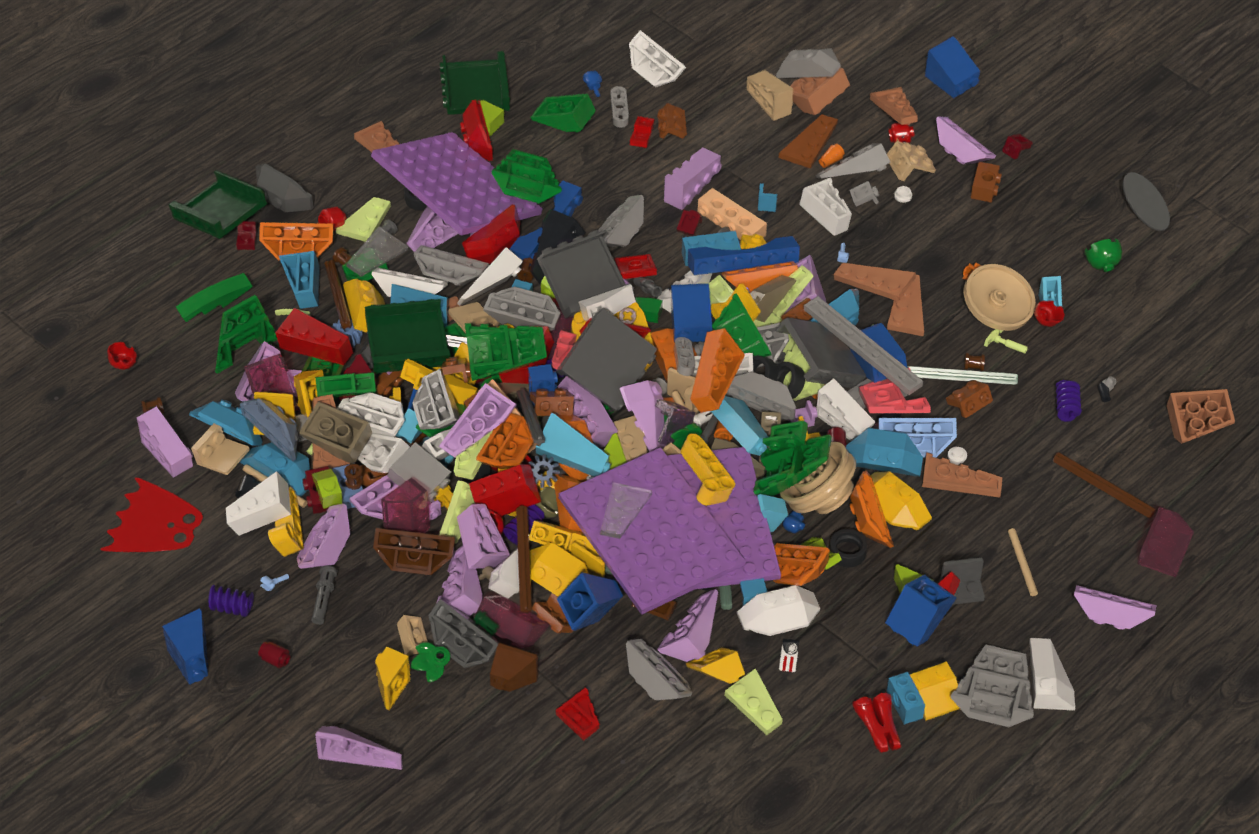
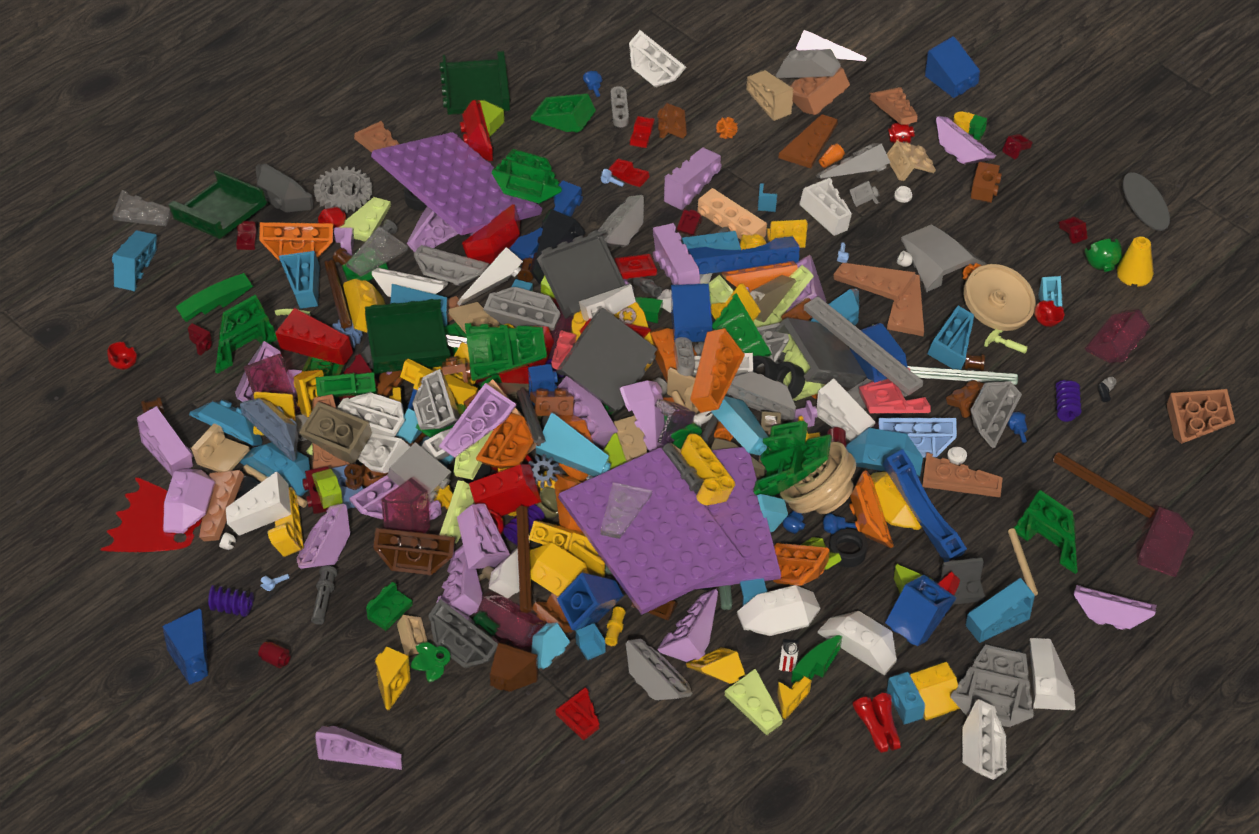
none -> dark azure wedge [112,230,157,291]
none -> clear wing [113,190,171,226]
none -> lavender wedge [163,469,215,534]
none -> dark red bracket [188,323,212,356]
none -> nougat wing [199,470,244,541]
none -> white hinge [219,532,236,550]
none -> light grey gear [314,166,372,213]
none -> lavender bracket [334,228,354,256]
none -> green bracket [366,582,413,631]
none -> medium azure slope [531,623,570,669]
none -> dark azure panel [576,623,605,660]
none -> light blue hand [601,169,624,187]
none -> yellow pin [605,607,626,646]
none -> red slope [608,159,650,187]
none -> lavender wedge [653,223,700,285]
none -> dark grey pin [662,443,704,493]
none -> orange gear [716,117,738,139]
none -> yellow bracket [767,220,807,248]
none -> yellow slope [777,676,811,719]
none -> green slope [791,635,842,684]
none -> wedge [796,30,866,61]
none -> white wedge [818,611,897,675]
none -> blue piece [823,514,856,535]
none -> blue arch [883,449,967,562]
none -> white hinge [897,251,913,267]
none -> light grey wedge [901,224,987,292]
none -> dark azure wedge [928,306,974,370]
none -> leg [953,111,987,141]
none -> white wedge [963,699,1006,780]
none -> dark azure wedge [966,578,1035,643]
none -> light grey wedge [971,381,1022,448]
none -> blue piece [1007,412,1027,443]
none -> green wedge [1014,490,1078,574]
none -> dark red bracket [1059,216,1088,244]
none -> clear pink slope [1085,309,1150,363]
none -> yellow cone [1117,237,1154,287]

